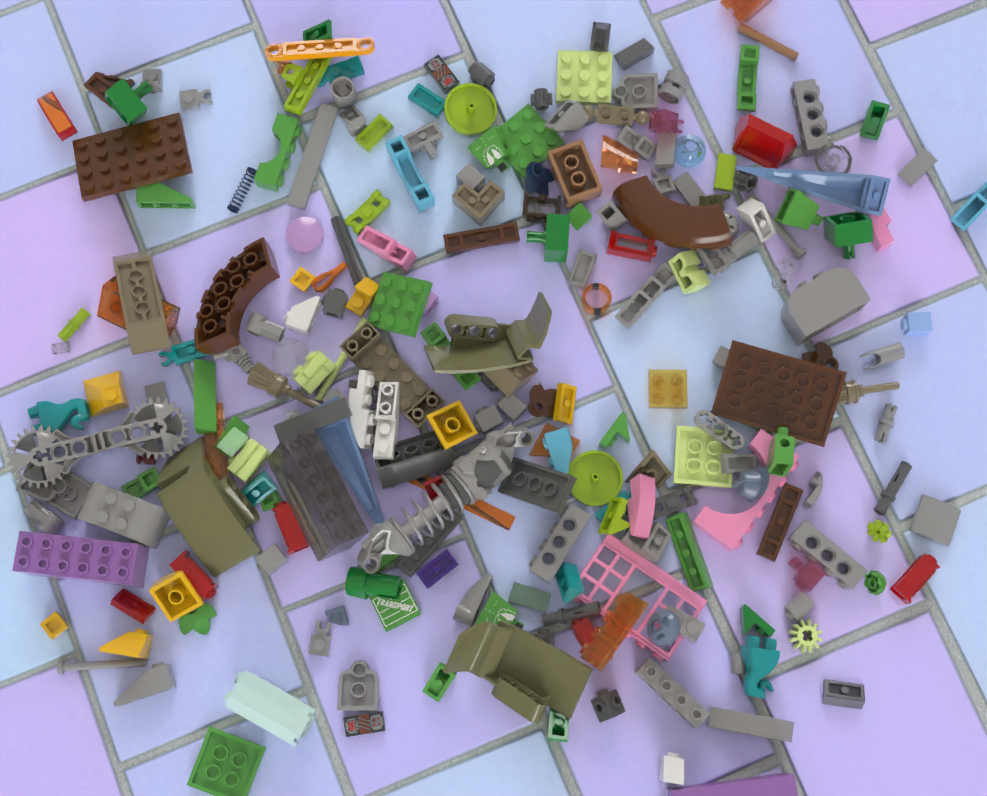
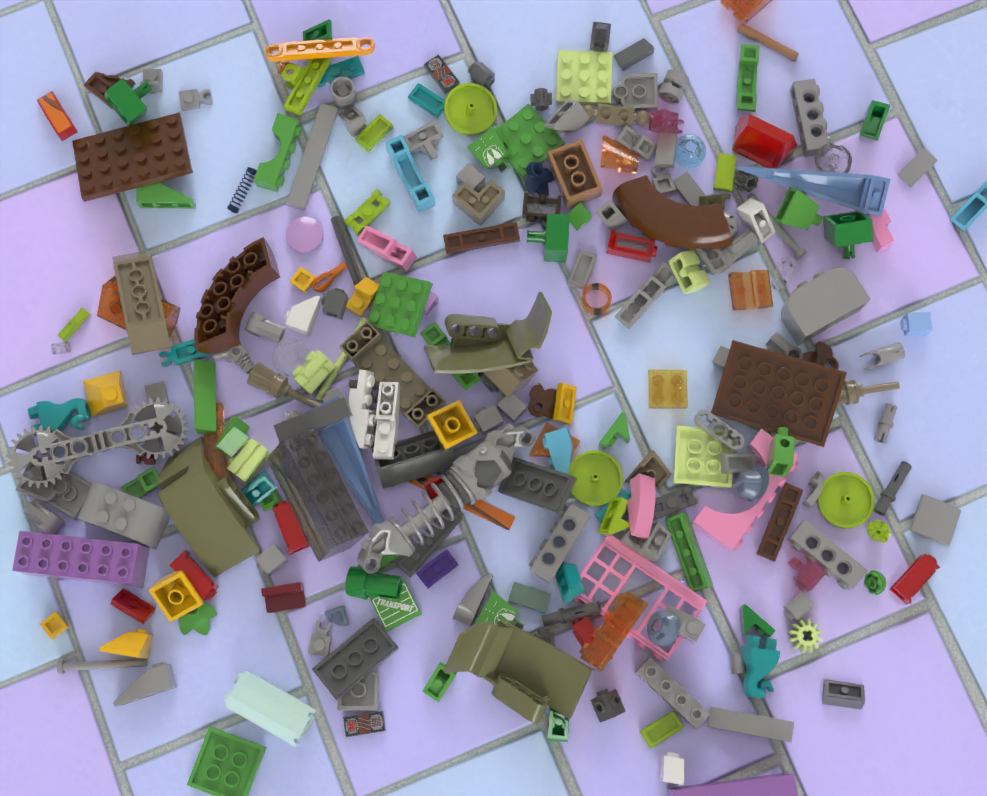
none -> dark red panel [261,582,306,613]
none -> dark grey tile [312,618,399,700]
none -> lime tile [639,710,684,749]
none -> clear orange slope [728,270,773,310]
none -> light grey piece [765,332,803,359]
none -> lime piece [816,472,875,529]

